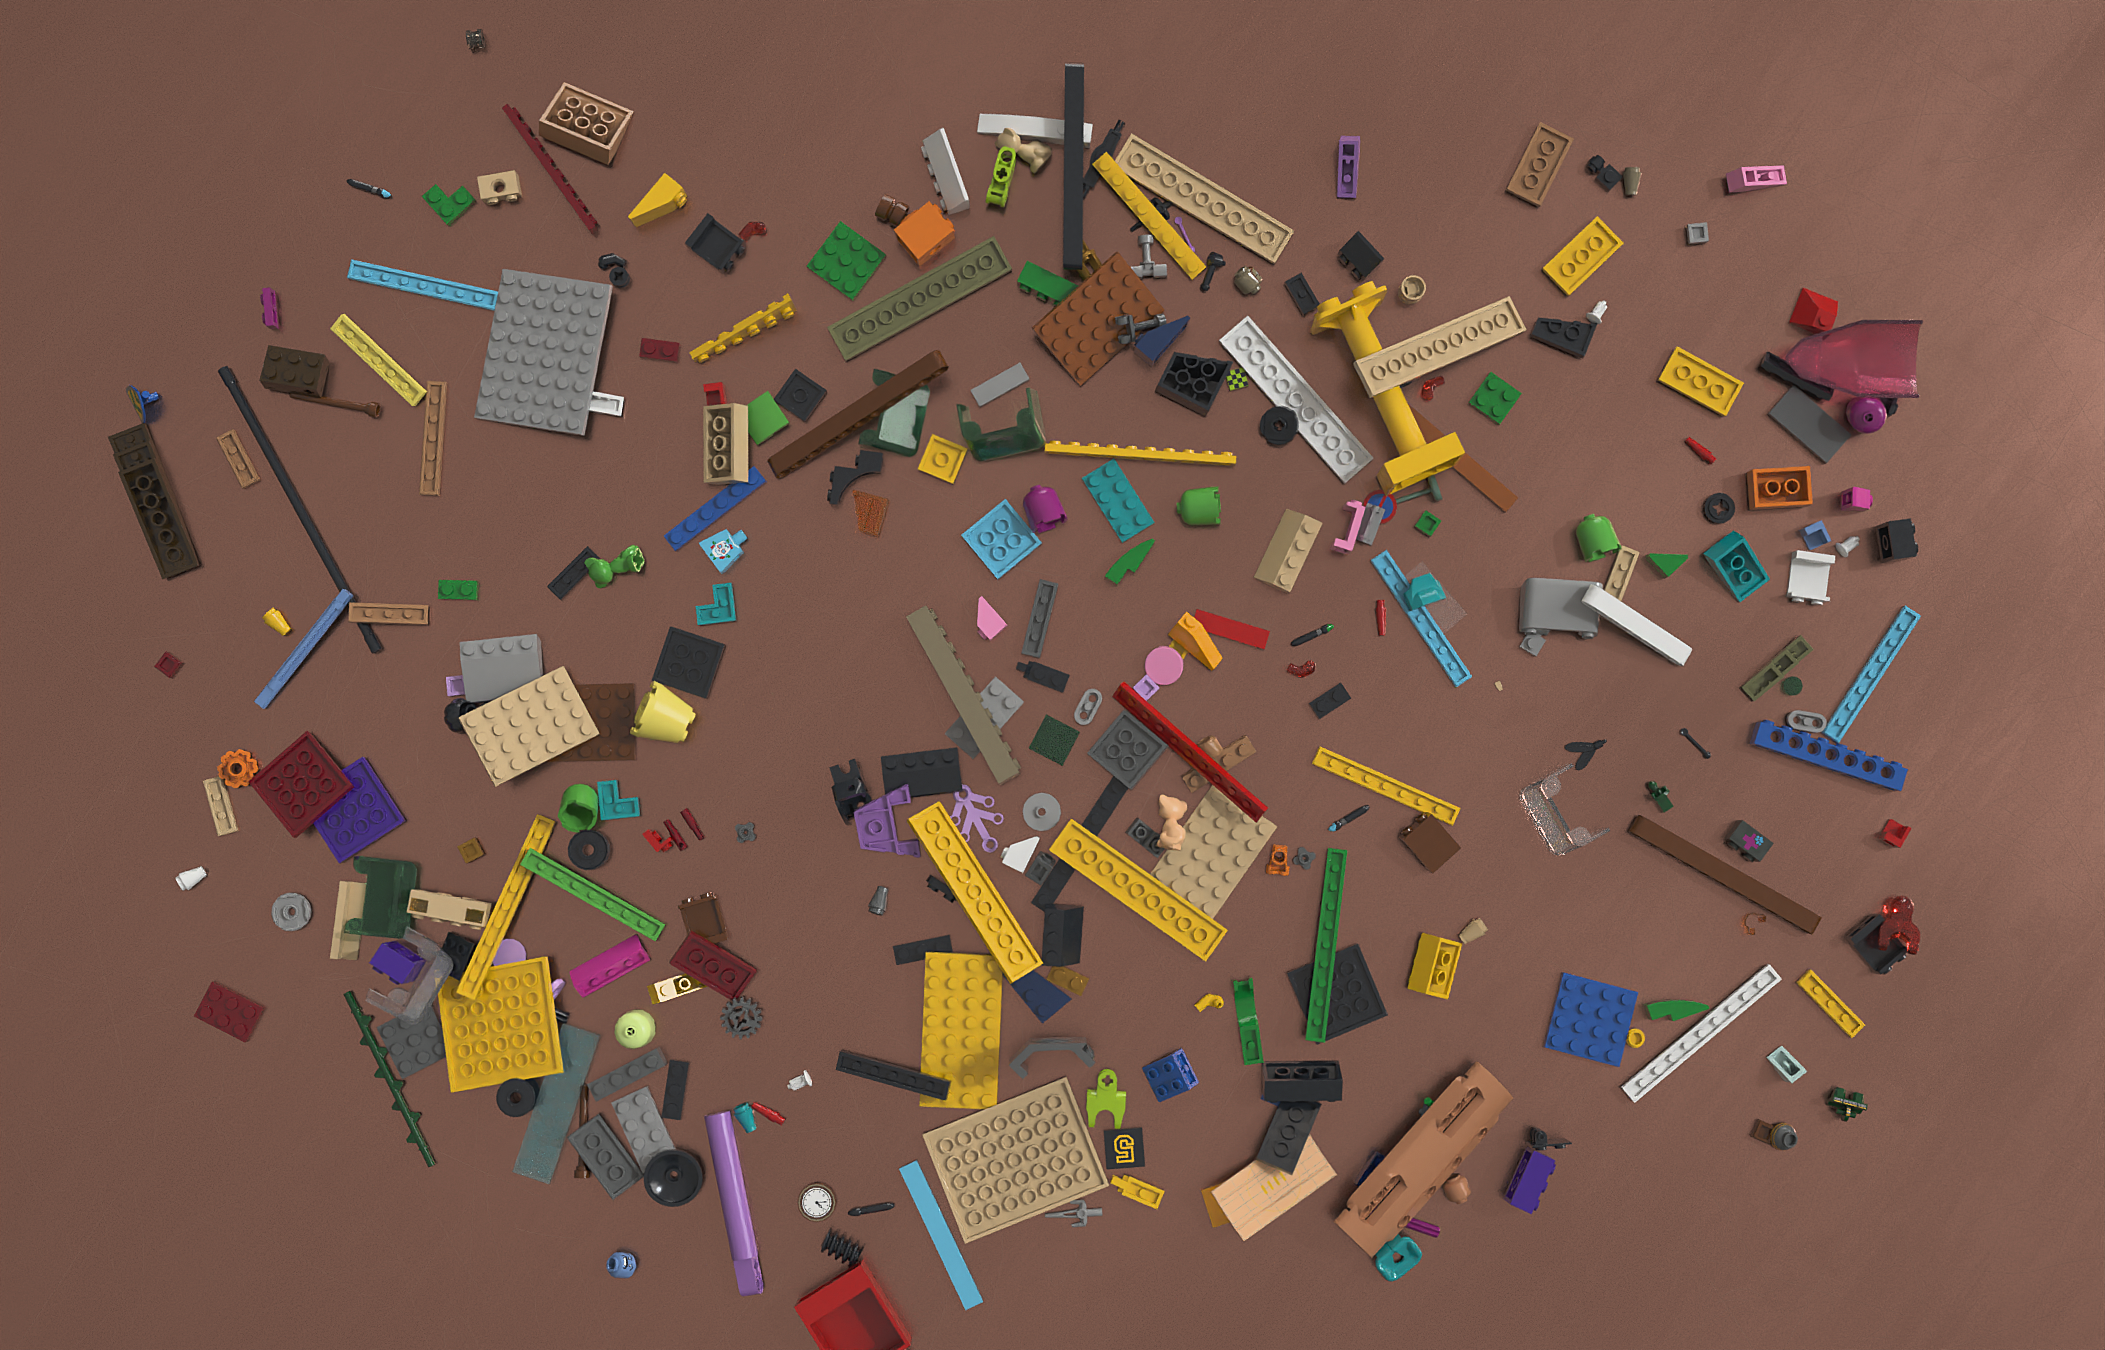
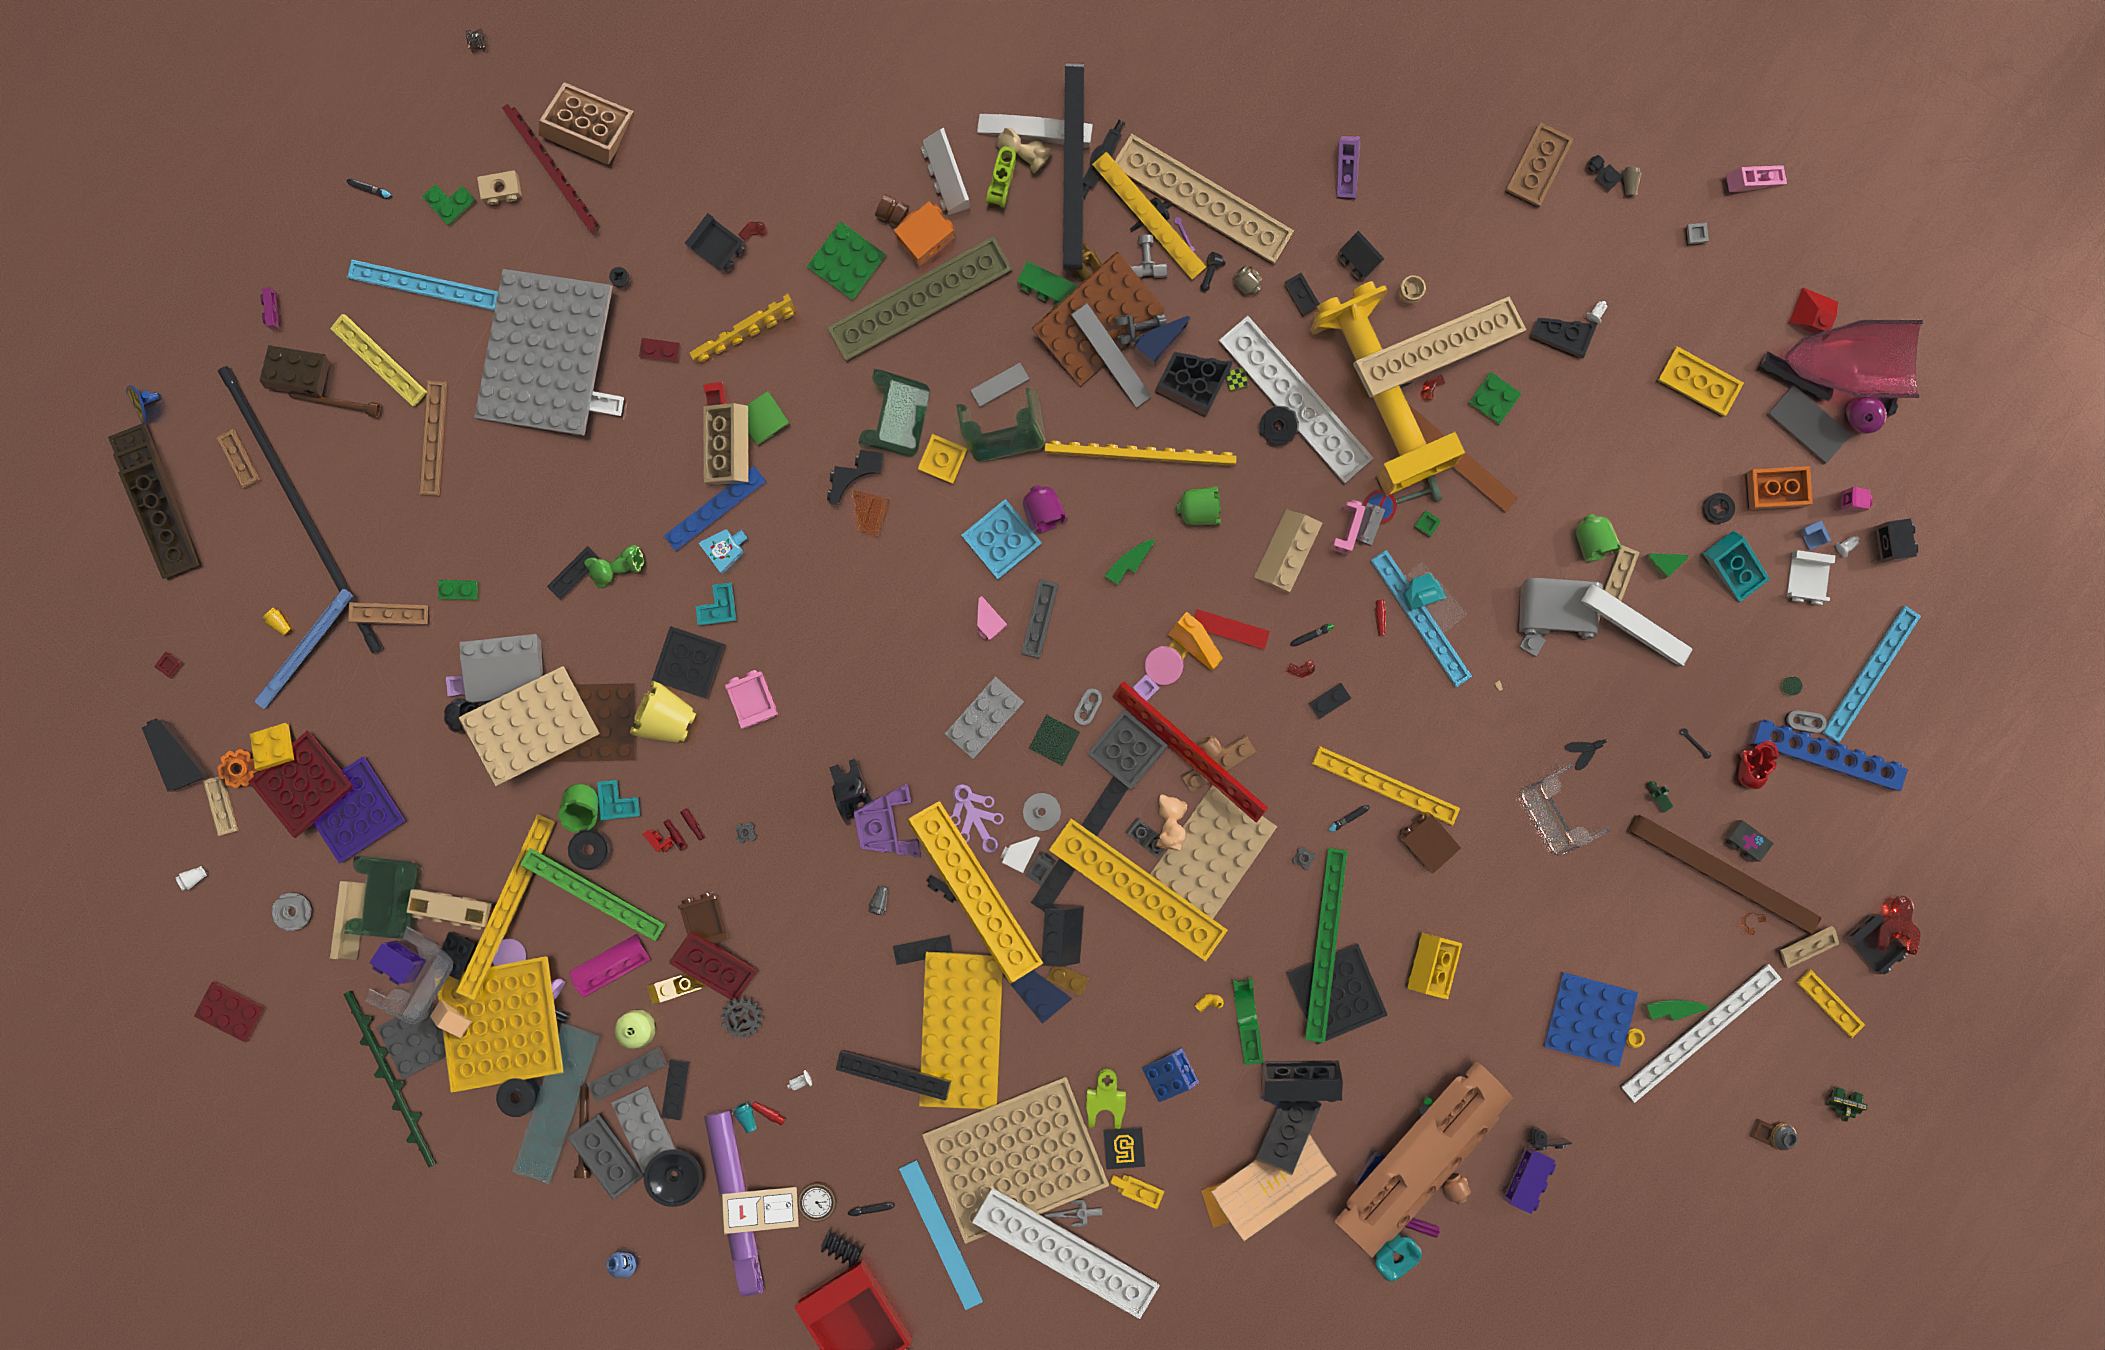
pearl gold plate [457,837,485,864] -> none
black arm [598,253,628,269] -> none
yellow slope [628,173,687,227] -> none
reddish brown beam [767,350,949,478] -> none
black plate [774,369,827,422] -> none
black slope [881,747,963,797] -> none
dark tan brick [906,606,1021,785] -> none
dark grey panel [1009,1037,1095,1079] -> none
black hinge [1016,661,1070,693] -> none
teal plate [1082,458,1155,543] -> none
orange plate [1266,844,1290,876] -> none
tan cone [1459,918,1488,944] -> none
yellow plate [1542,216,1624,296] -> none
red animal [1685,437,1716,465] -> none
olive slope [1742,634,1814,701] -> none
light aqua slope [1767,1046,1807,1084] -> none
red panel [1878,819,1911,848] -> none
none -> black slope [142,718,209,792]
none -> yellow plate [250,723,294,771]
none -> light nougat slope [430,1000,472,1038]
none -> tile [720,1187,799,1234]
none -> bright pink panel [725,670,779,729]
none -> white plate [972,1188,1160,1319]
none -> light grey tile [1071,303,1151,408]
none -> red head [1738,741,1778,790]
none -> tan plate [1780,926,1839,968]

